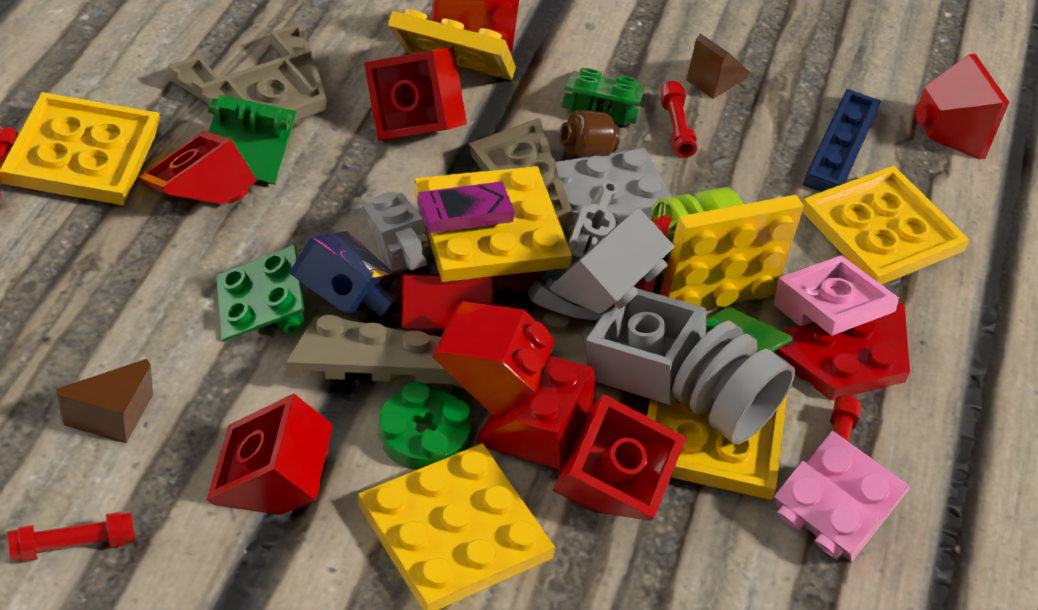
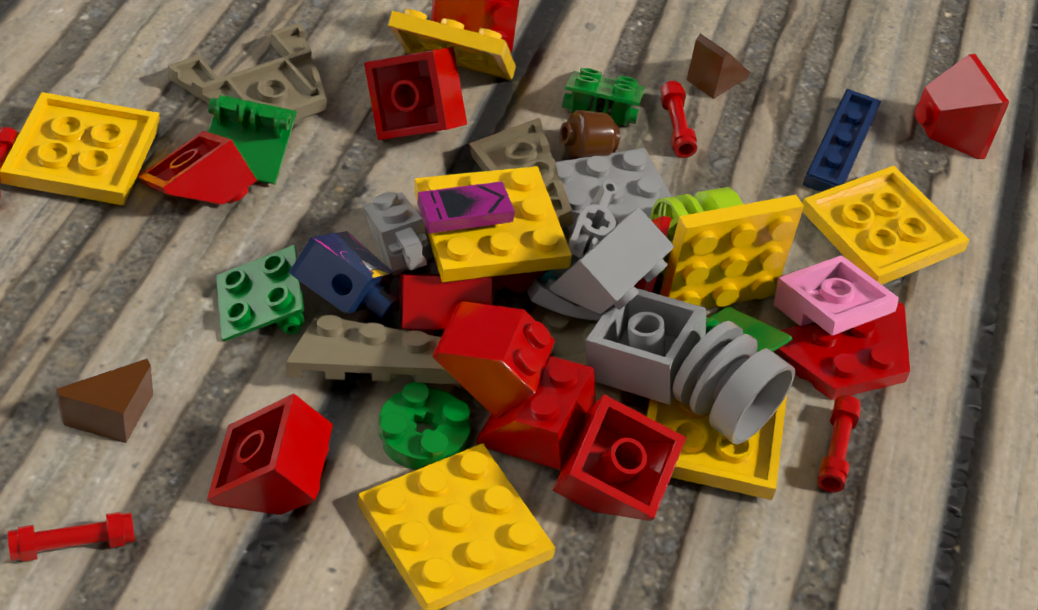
bright pink plate [774,430,909,562] -> none

